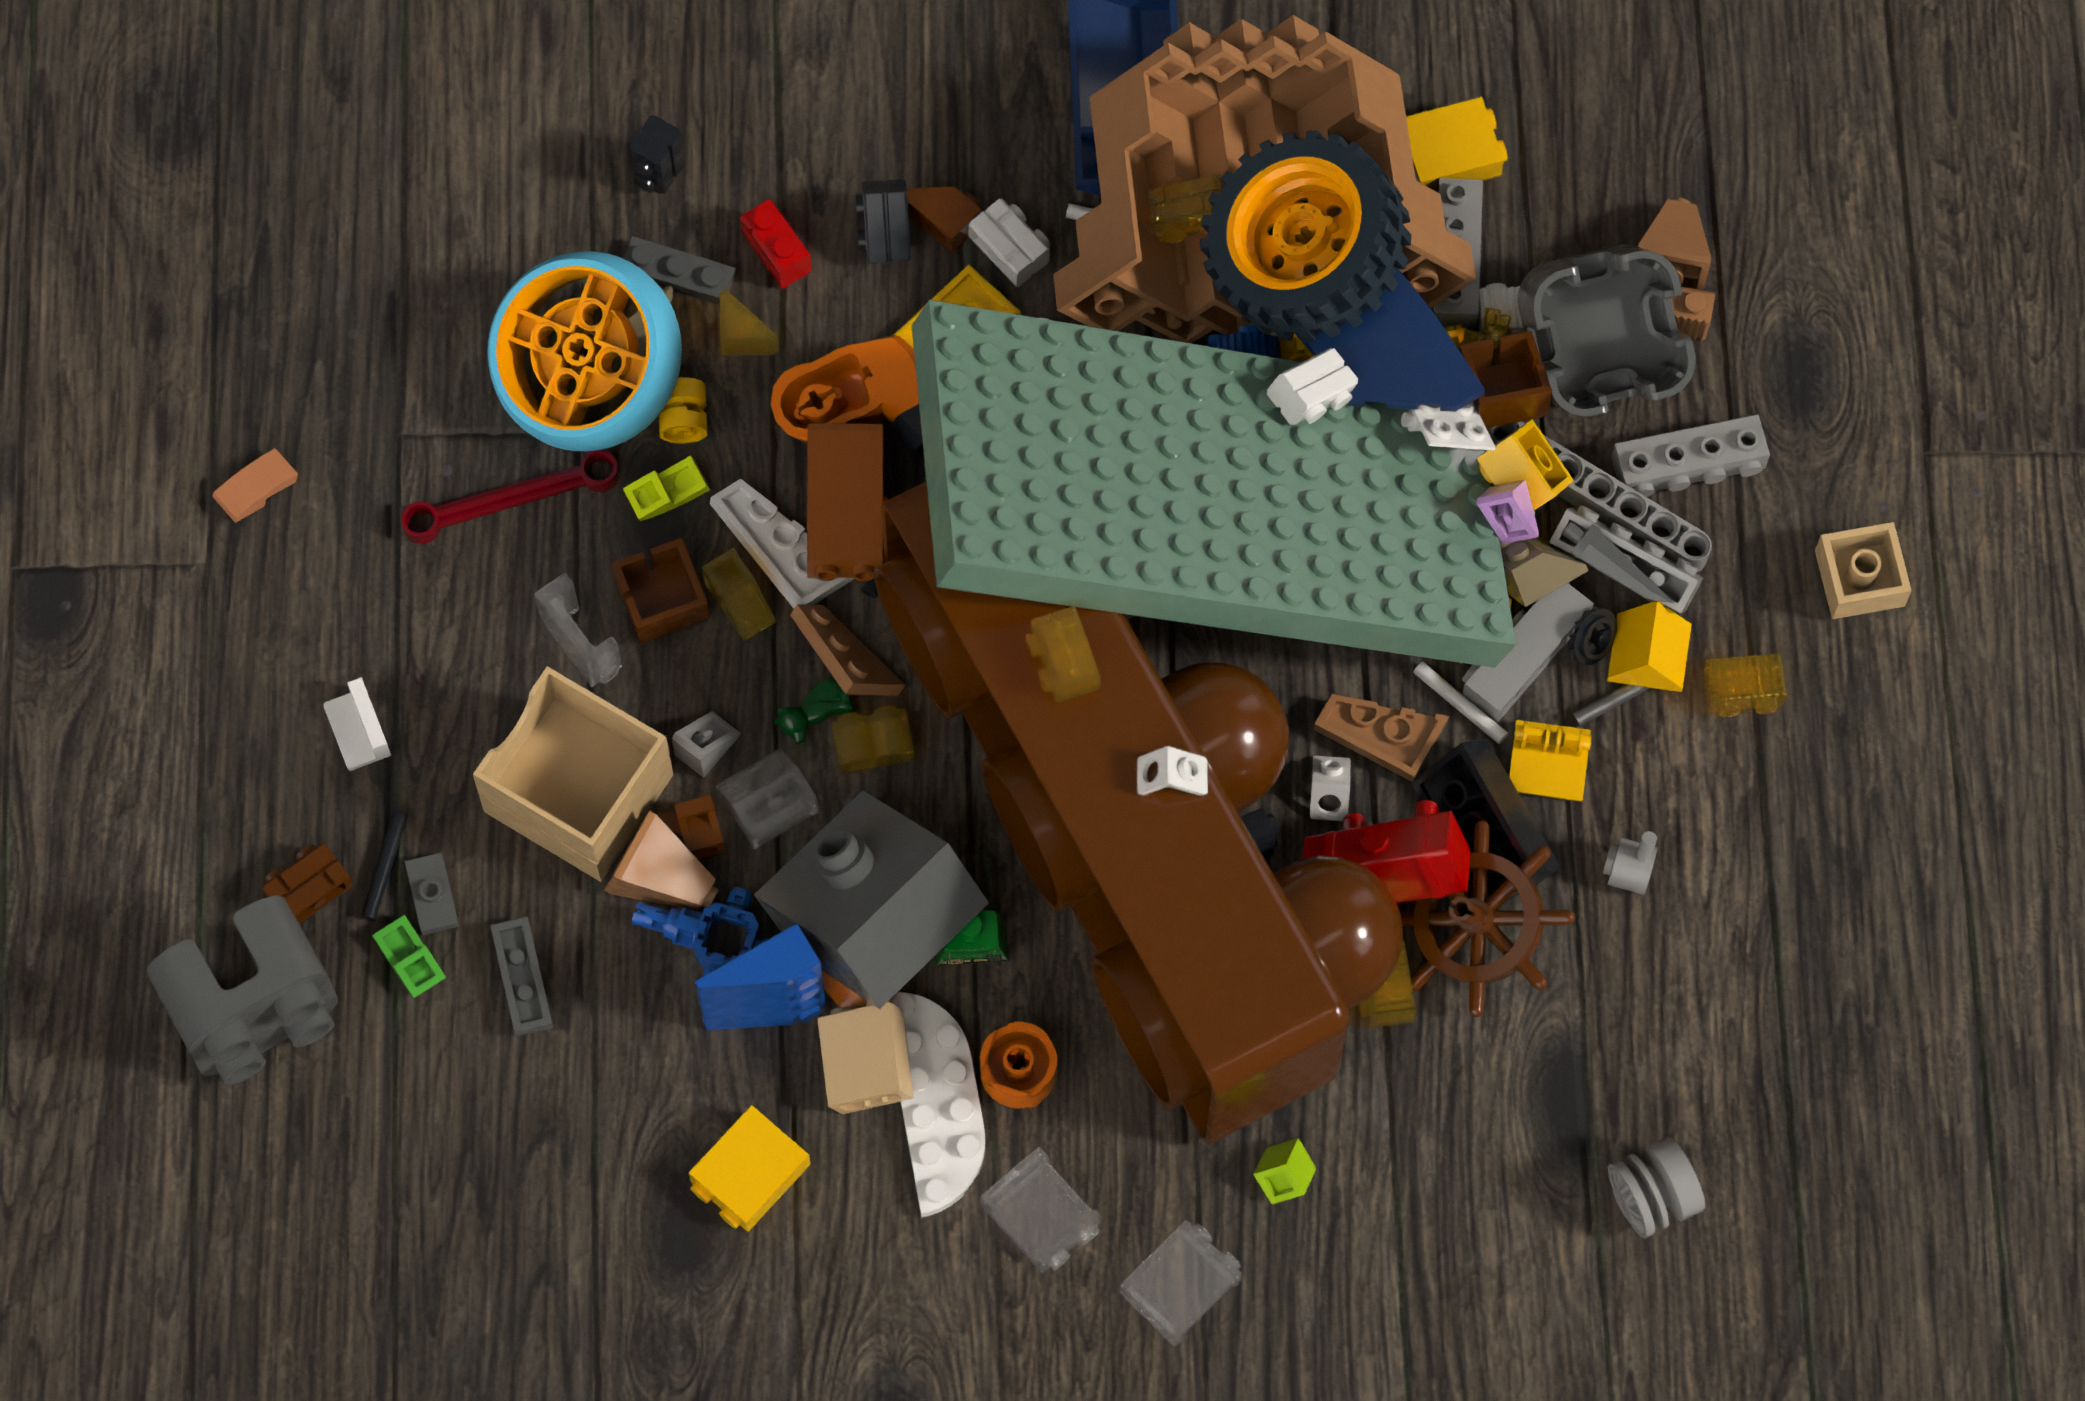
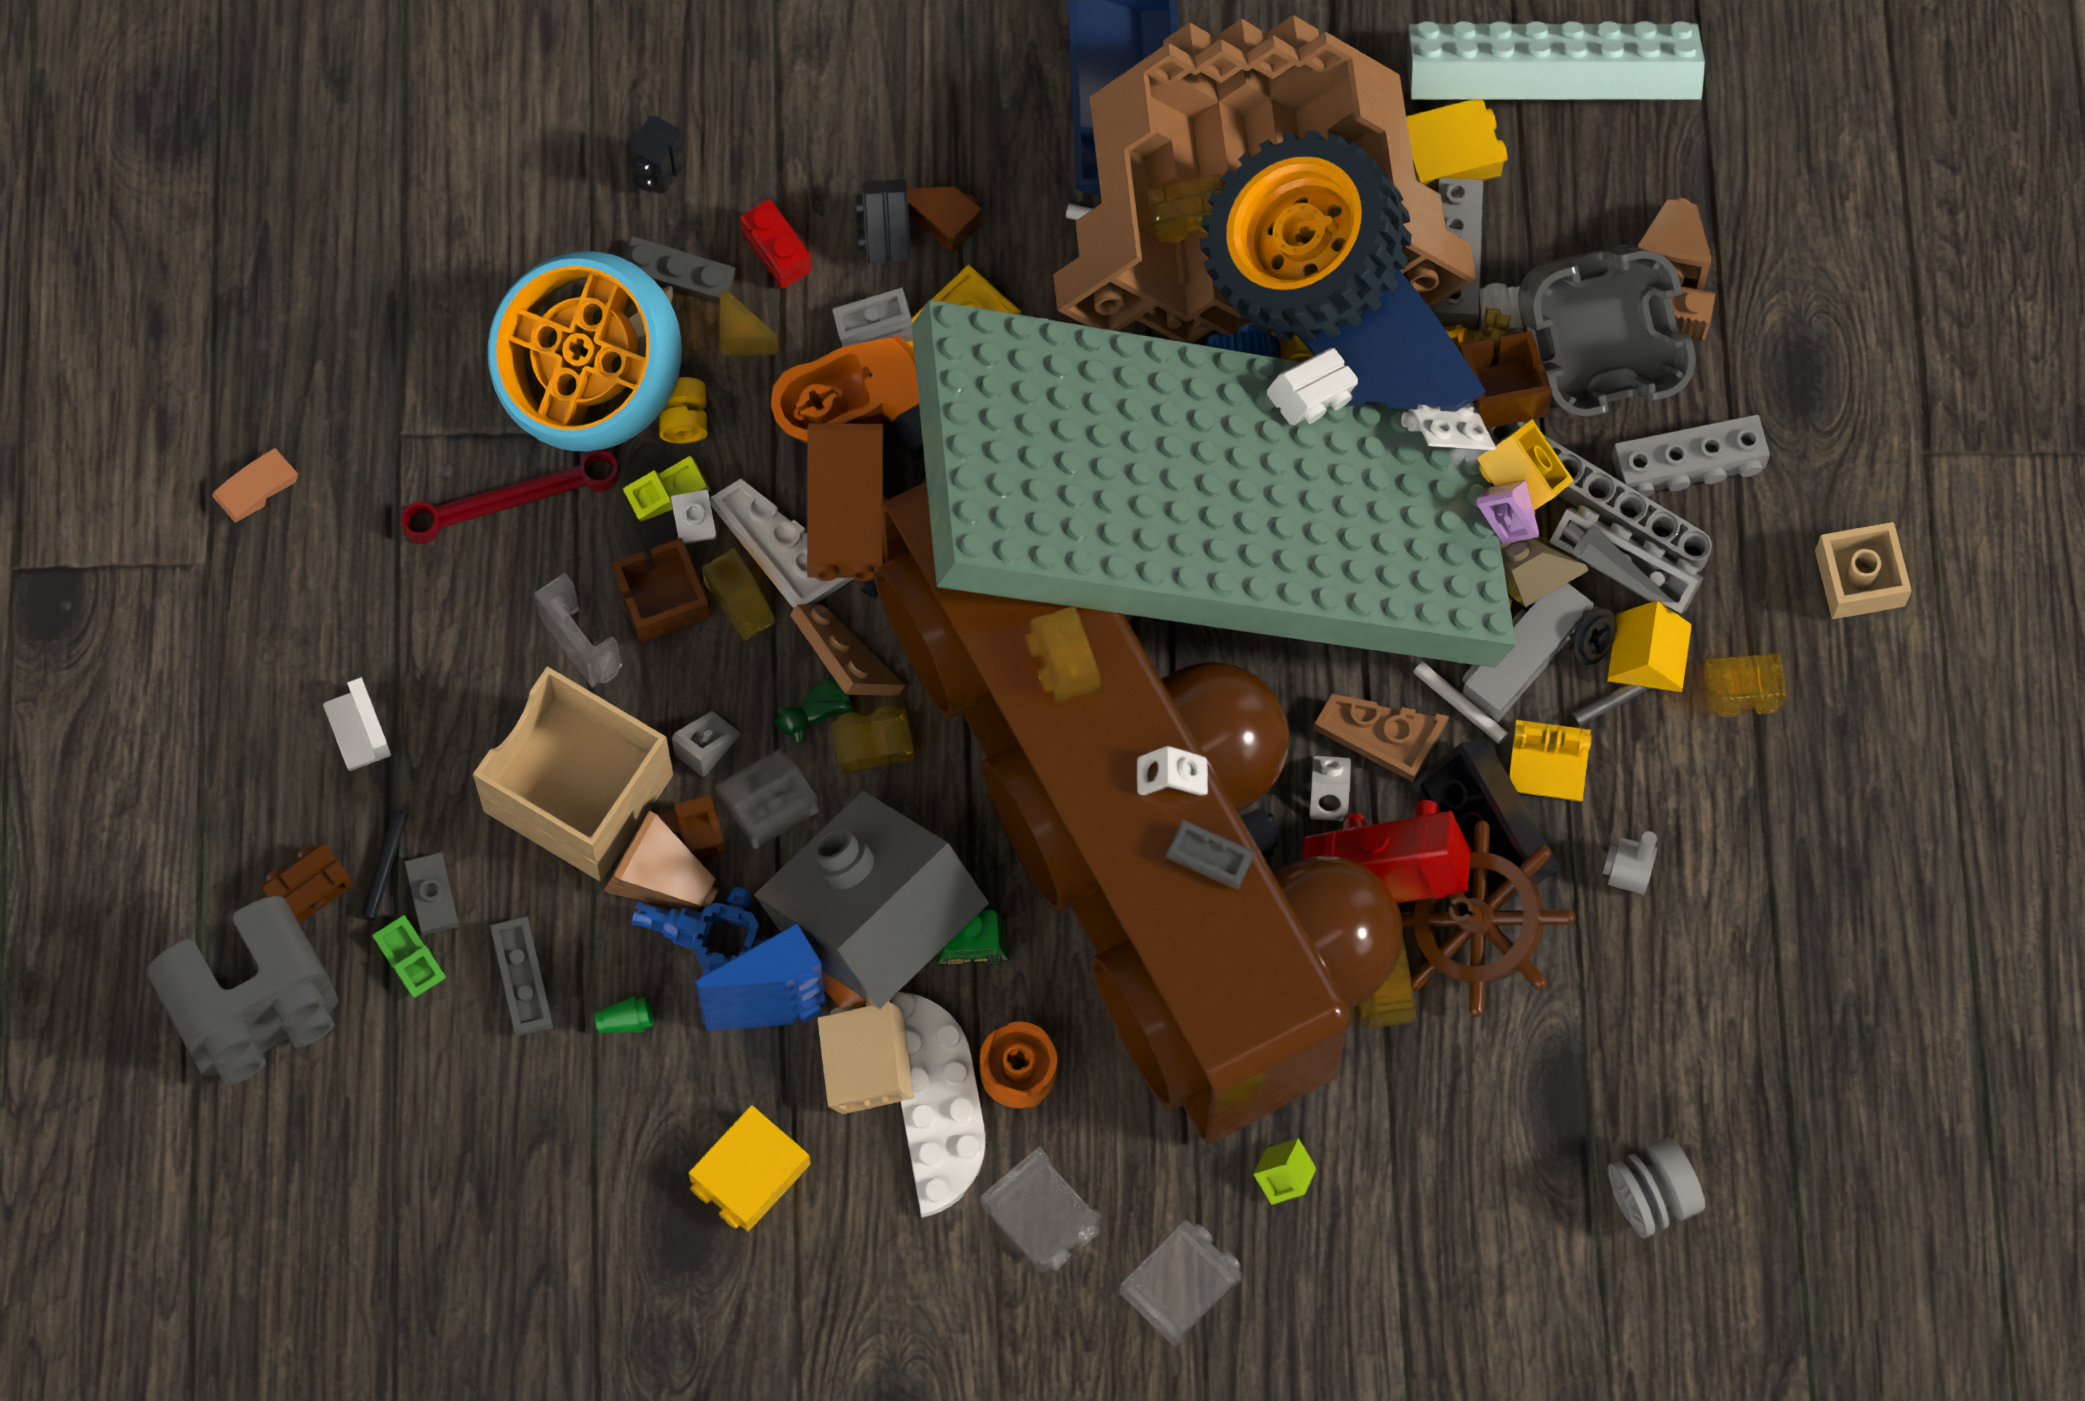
white brick [968,198,1050,287] -> none
none -> green cone [594,995,654,1034]
none -> white bracket [671,489,716,544]
none -> light grey plate [832,288,913,347]
none -> dark grey plate [1166,820,1255,890]
none -> light aqua brick [1407,22,1705,99]

